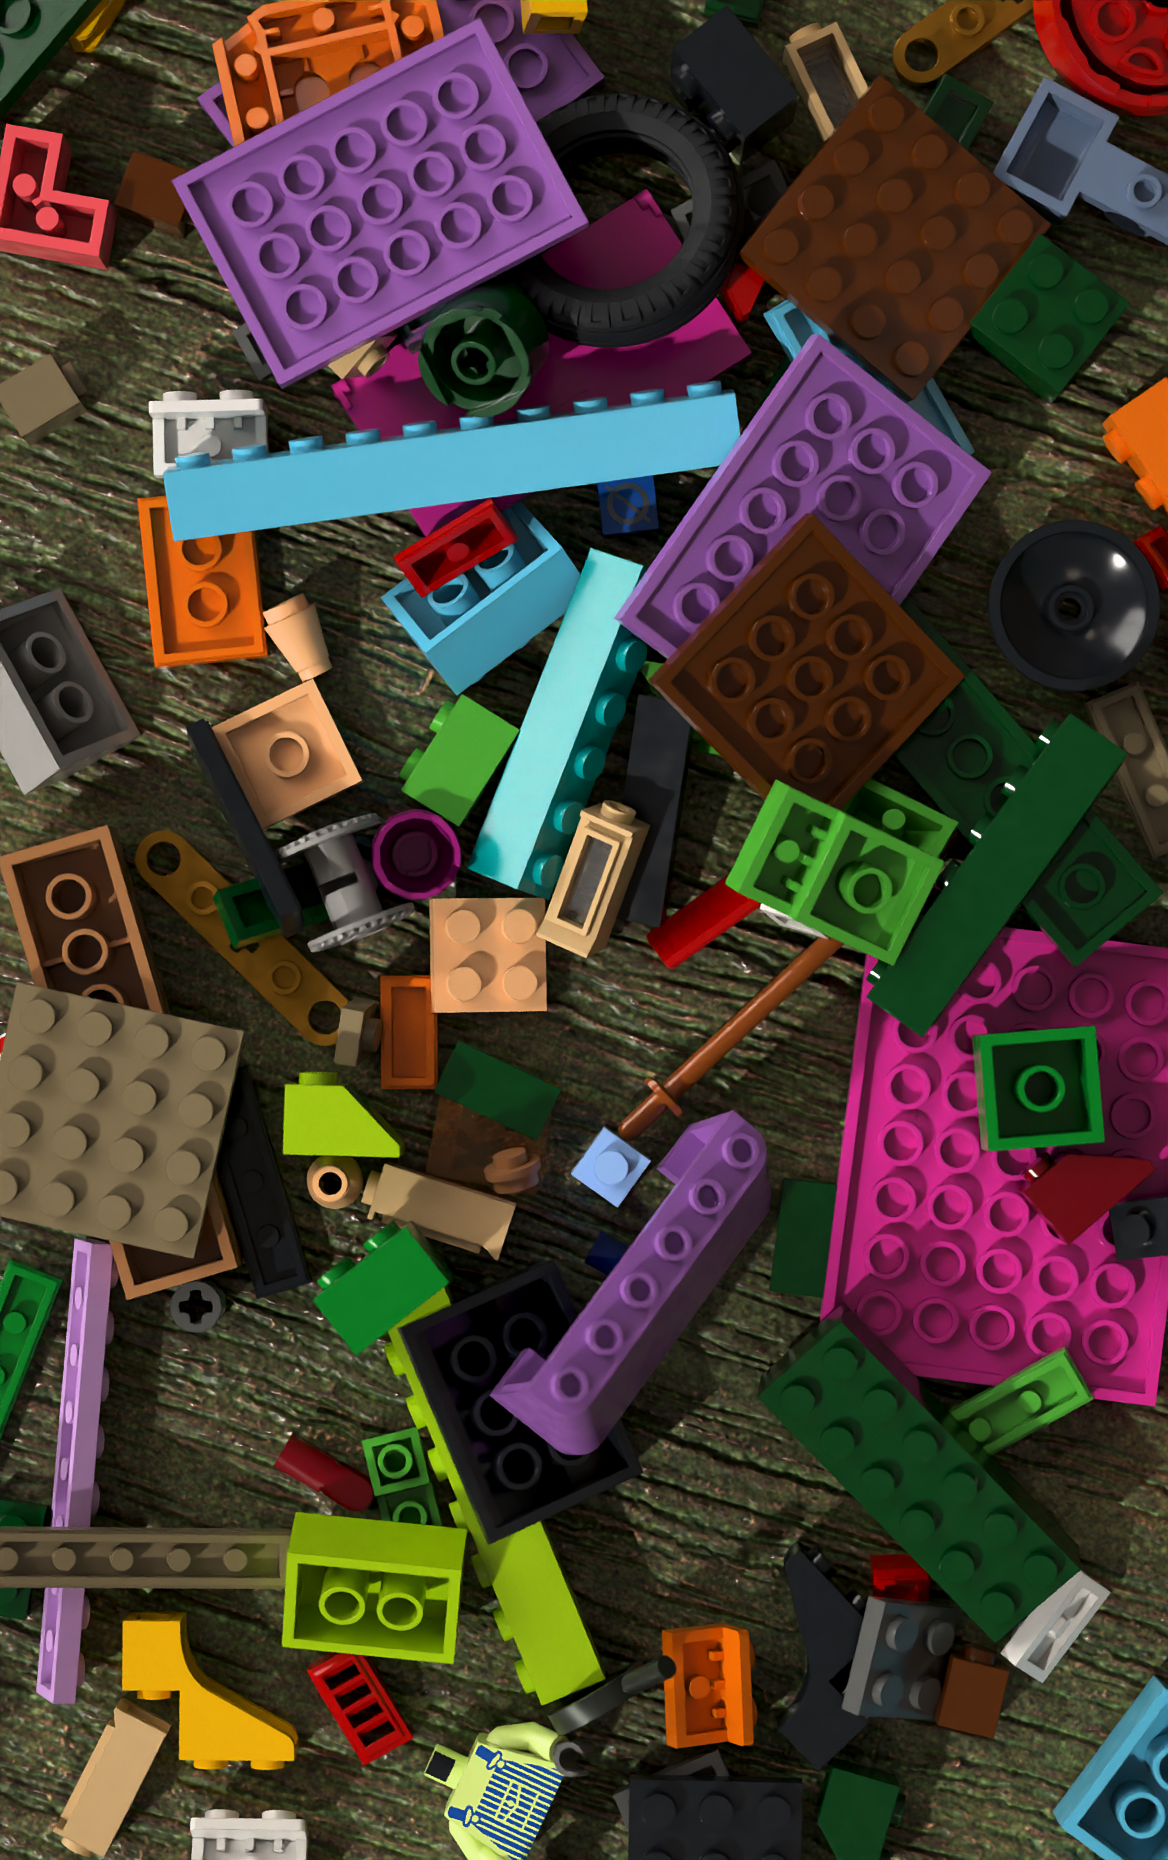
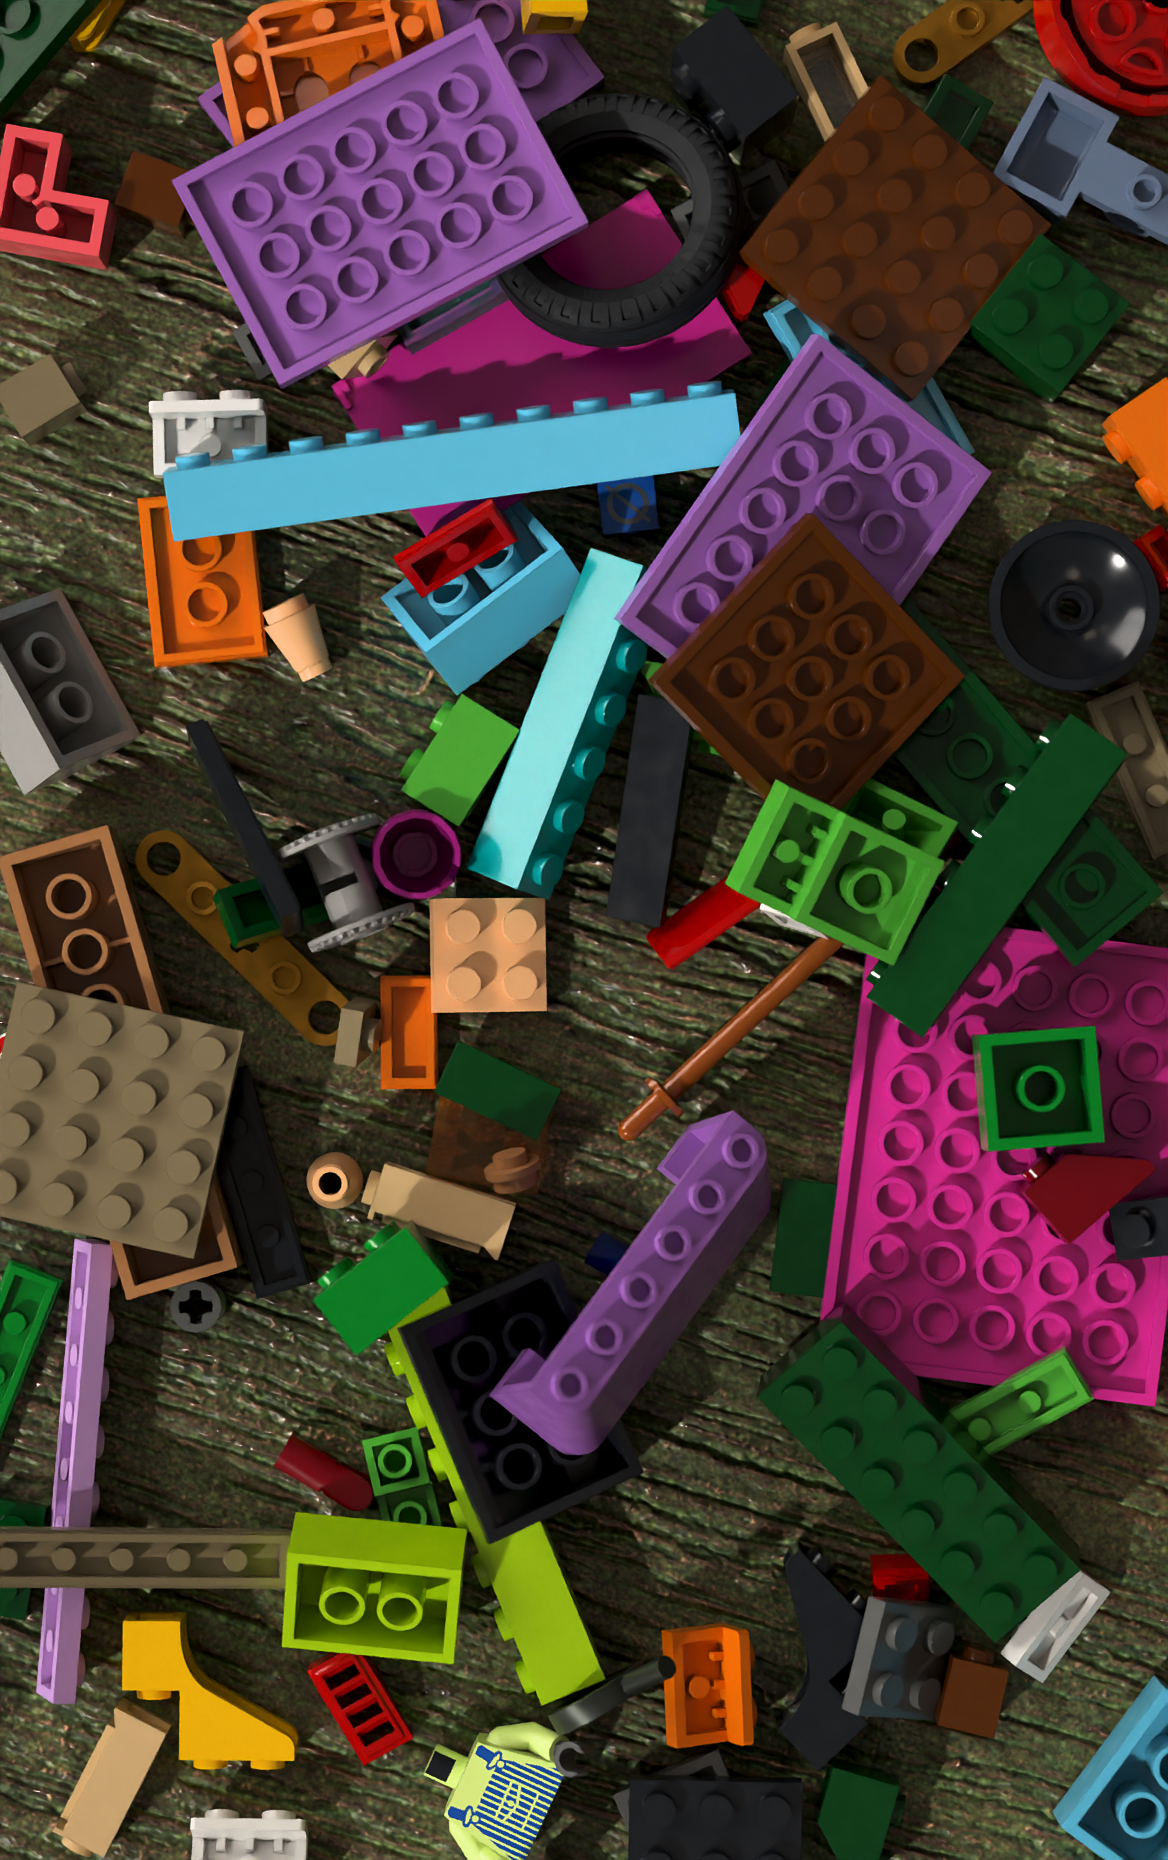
light nougat plate [211,679,364,831] -> none
lime slope [283,1072,405,1158] -> none
dark green brick [418,281,550,417] -> none
tan window [536,800,650,958] -> none
light blue brick [571,1125,651,1208] -> none

